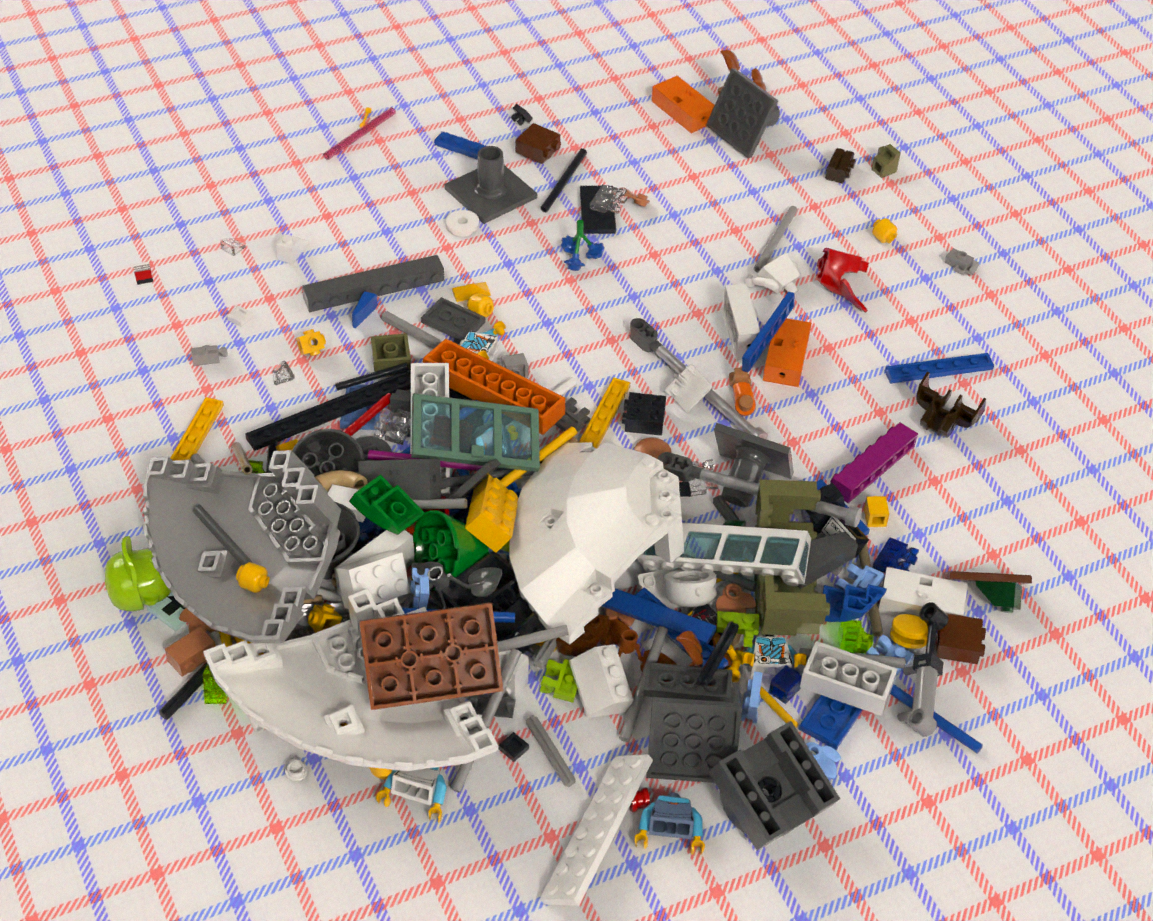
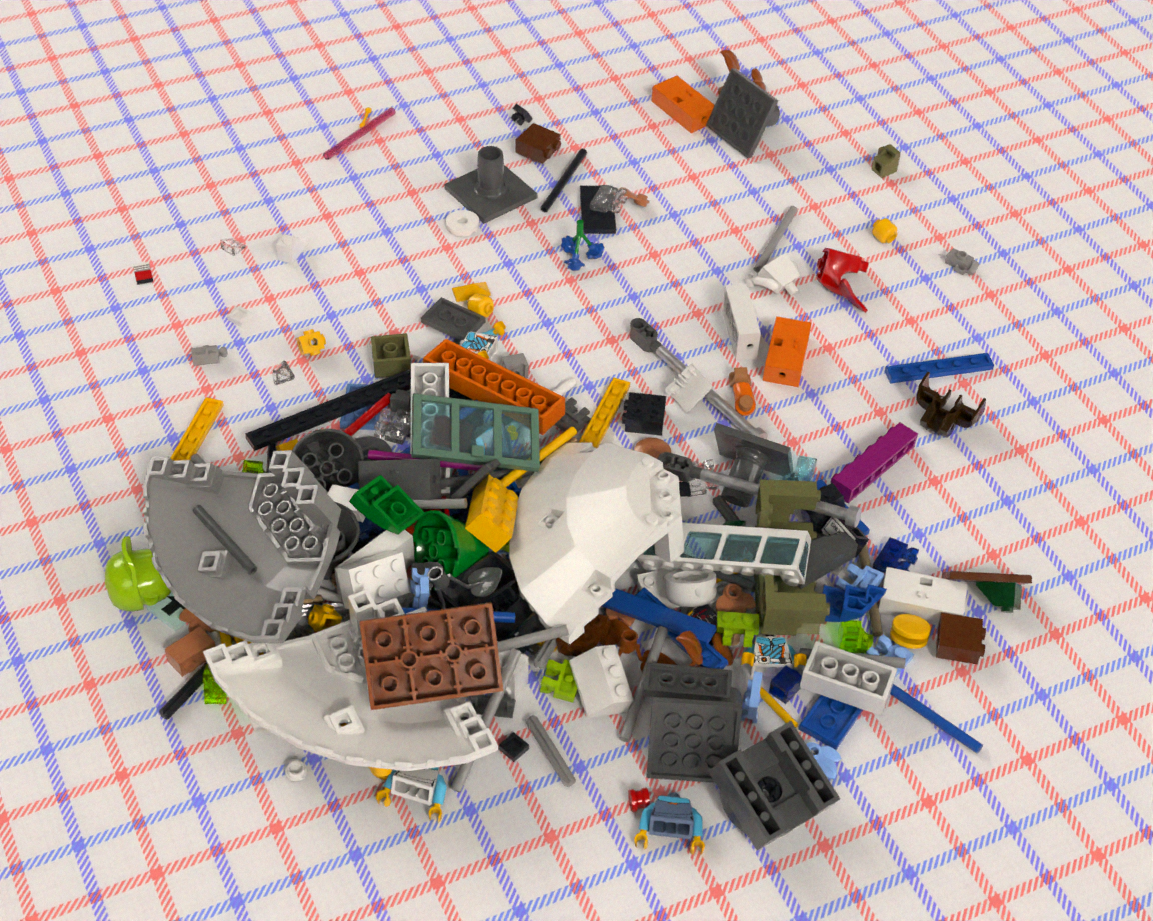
dark tan piece [232,442,252,475] -> none
yellow head [236,562,270,593] -> none
dark grey brick [302,255,444,312] -> none
tan cylinder [314,470,368,492] -> none
black bar [335,363,408,391] -> none
blue slope [352,291,378,328] -> none
light grey axle [381,311,441,348] -> none
blue plate [434,131,486,159] -> none
white plate [540,754,653,906] -> none
black axle [697,622,739,688] -> none
yellow piece [726,645,744,683] -> none
blue tile [742,291,795,372] -> none
dark brown brick [825,148,856,184] -> none
yellow brick [864,496,889,527] -> none
light grey piece [897,602,948,737] -> none
none -> clear light blue cylinder [782,456,817,481]

